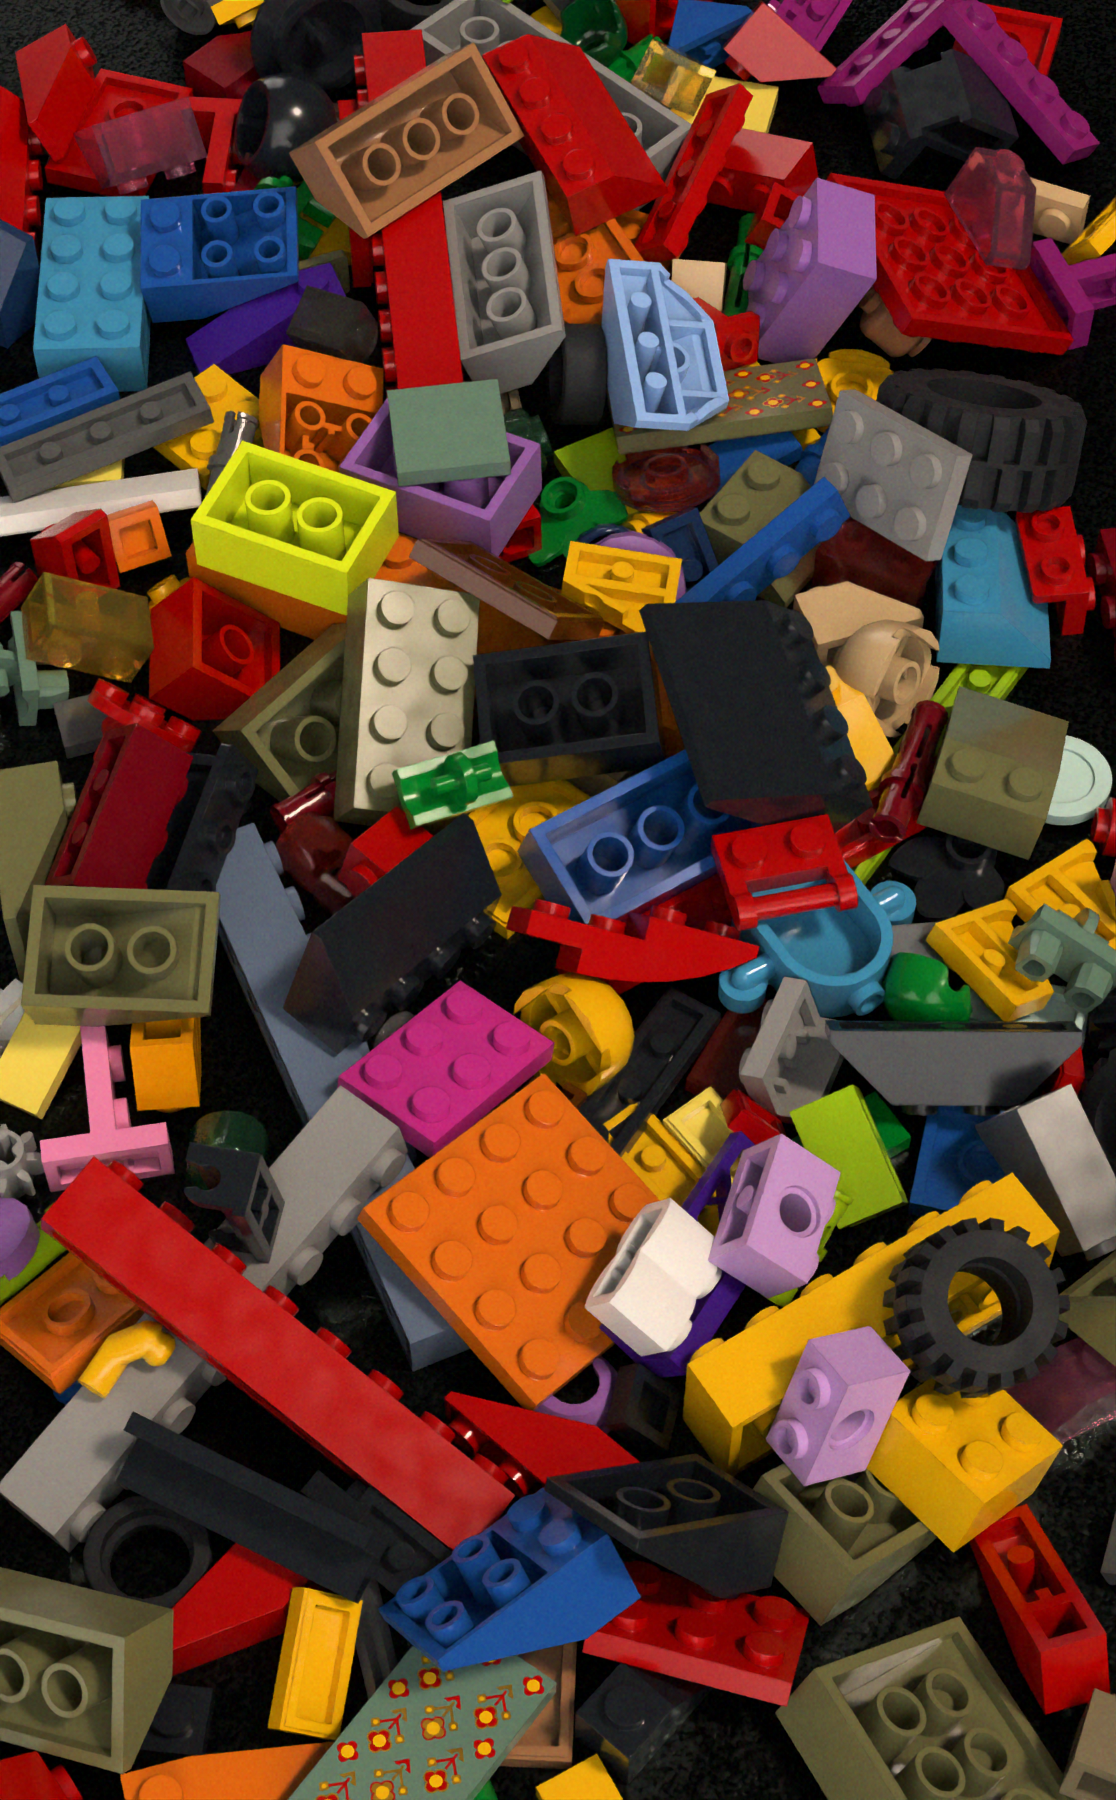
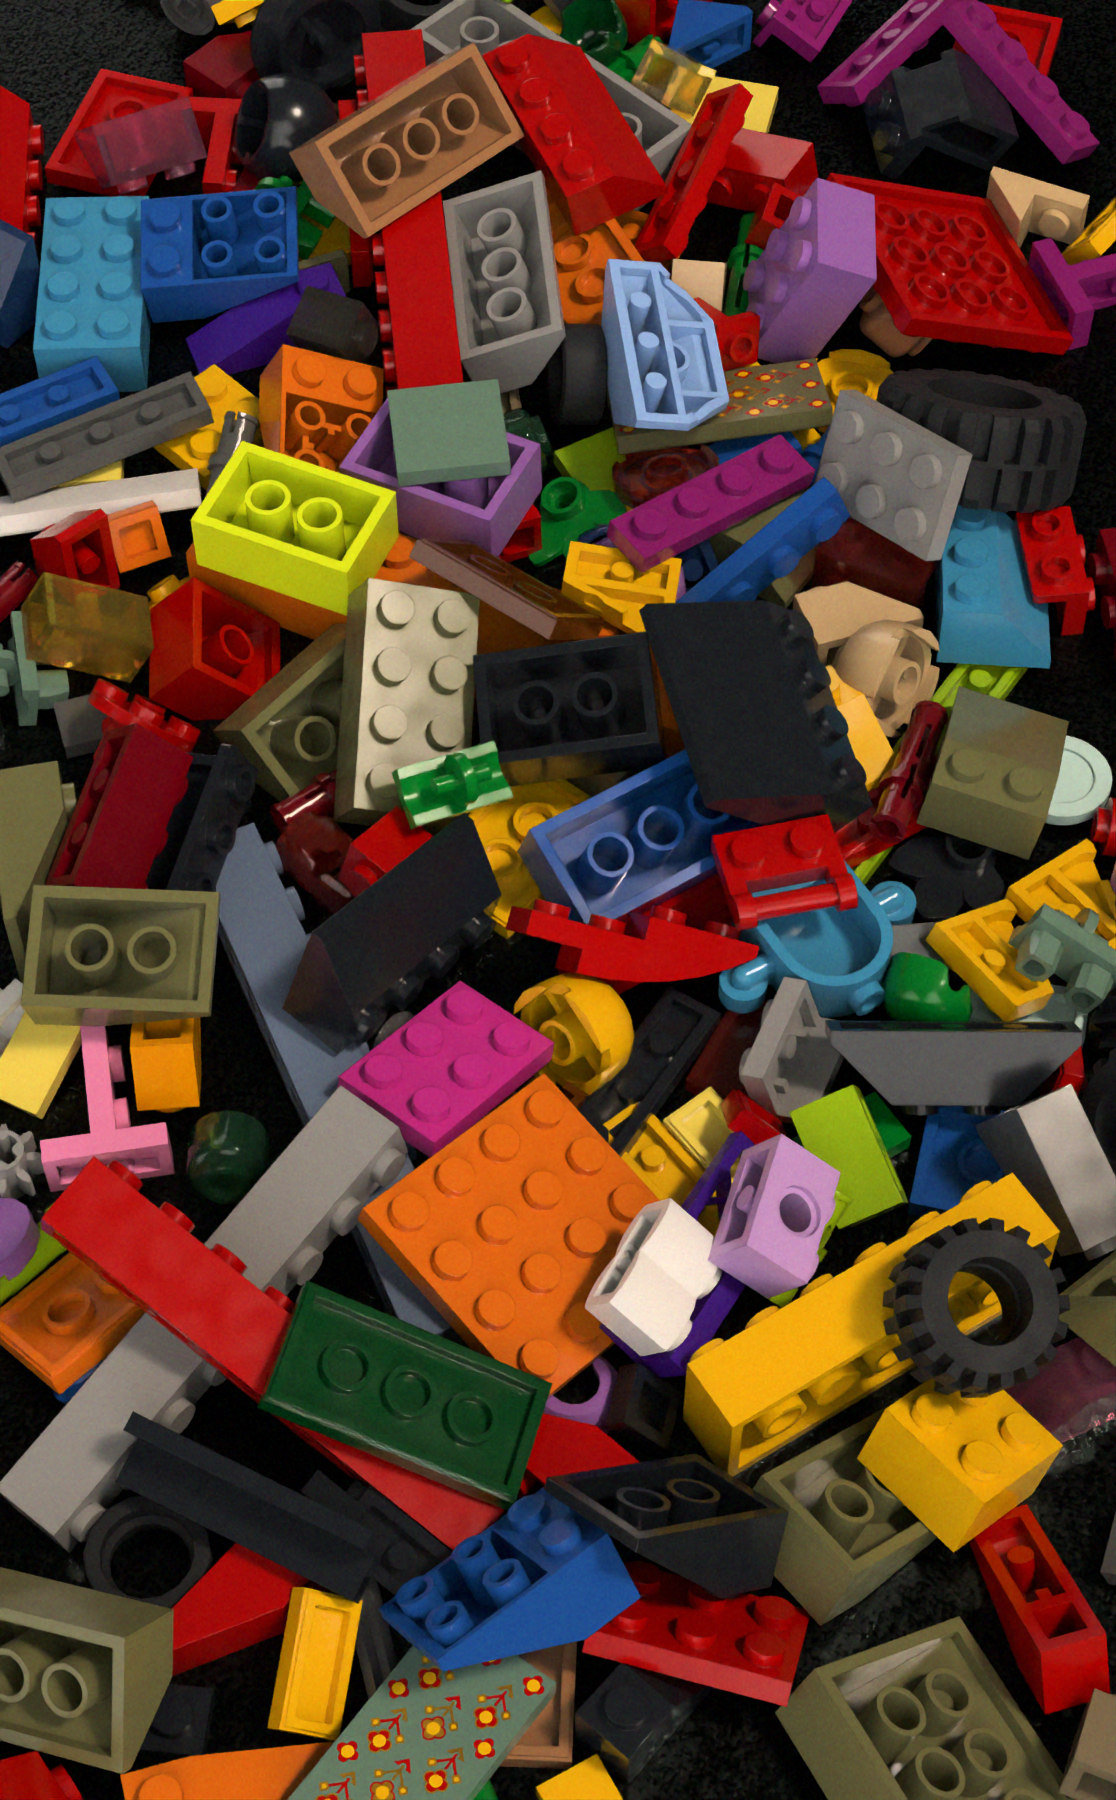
red slope [15,24,97,162] -> none
yellow arm [78,1320,176,1399] -> none
black hinge [184,1142,285,1263] -> none
slope [723,0,836,82] -> none
lavender brick [766,1326,910,1486] -> none
clear pink slope [944,147,1036,270] -> none
none -> dark green tile [257,1281,552,1511]
none -> magenta plate [606,434,815,573]

